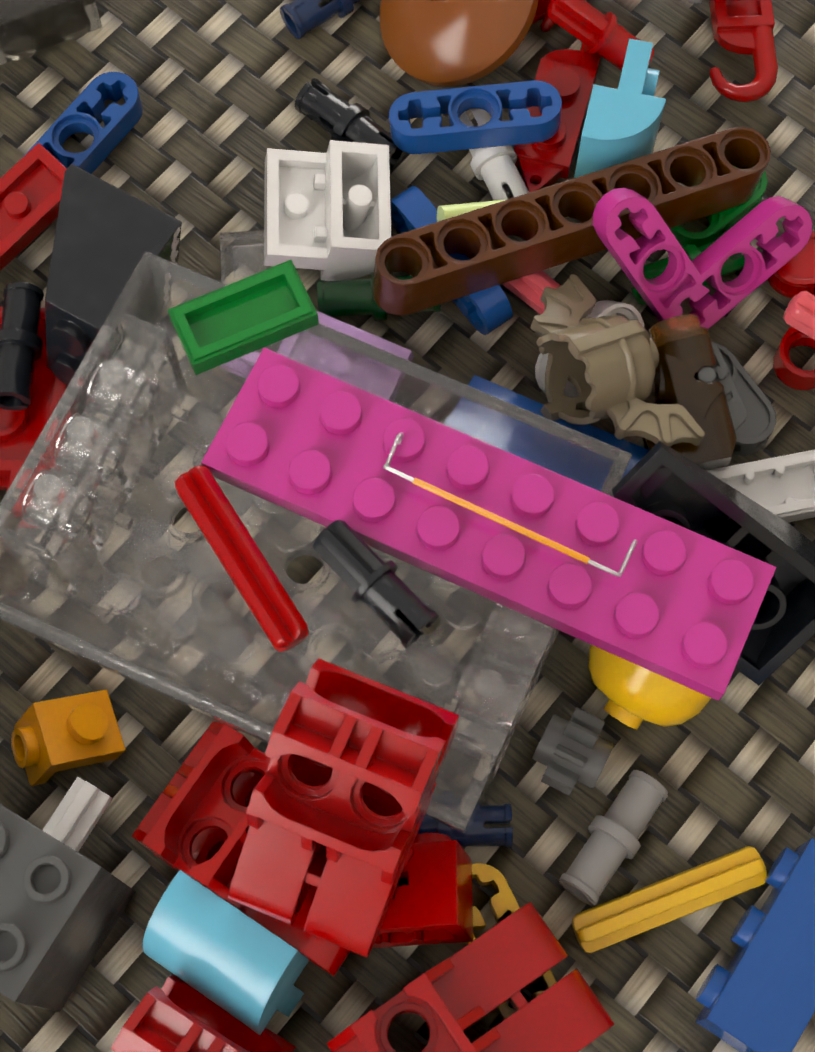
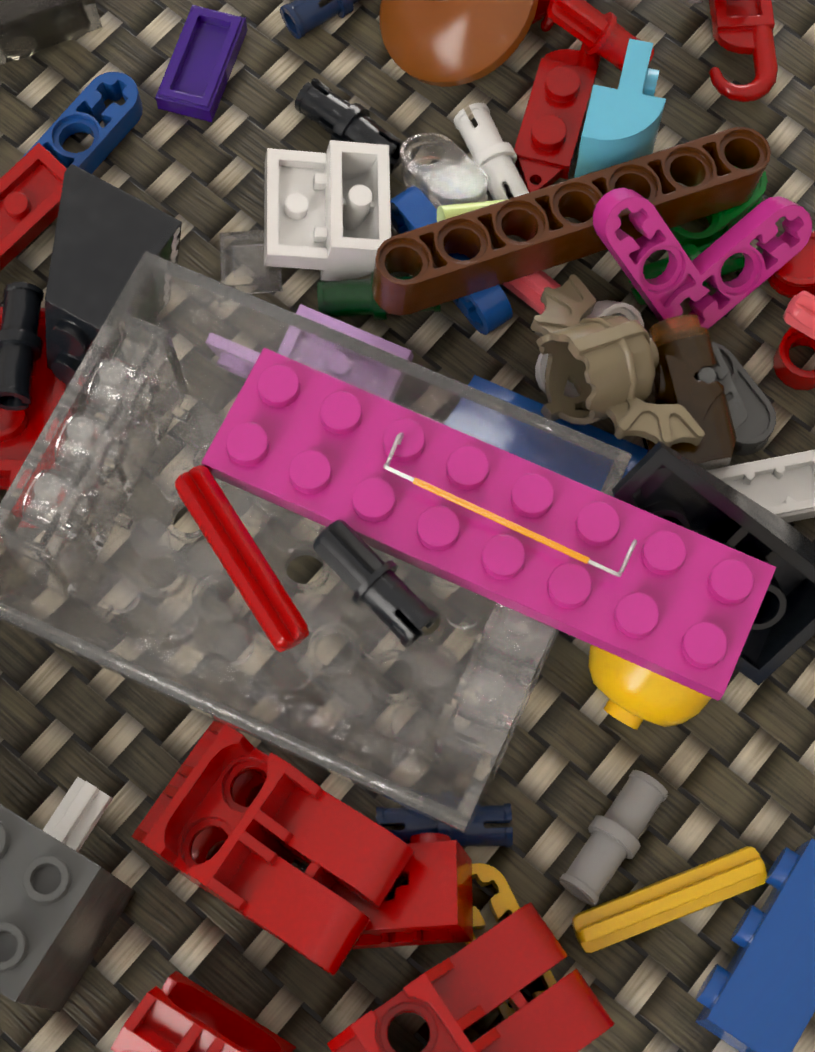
light orange bracket [11,689,126,786] -> none
medium azure brick [142,870,309,1035] -> none
green tile [167,260,319,375] -> none
red connector [228,658,460,958] -> none
blue beam [389,80,562,154] -> none
dark grey gear [532,707,614,796] -> none
none -> dark purple tile [155,5,248,122]
none -> clear piece [400,133,488,209]

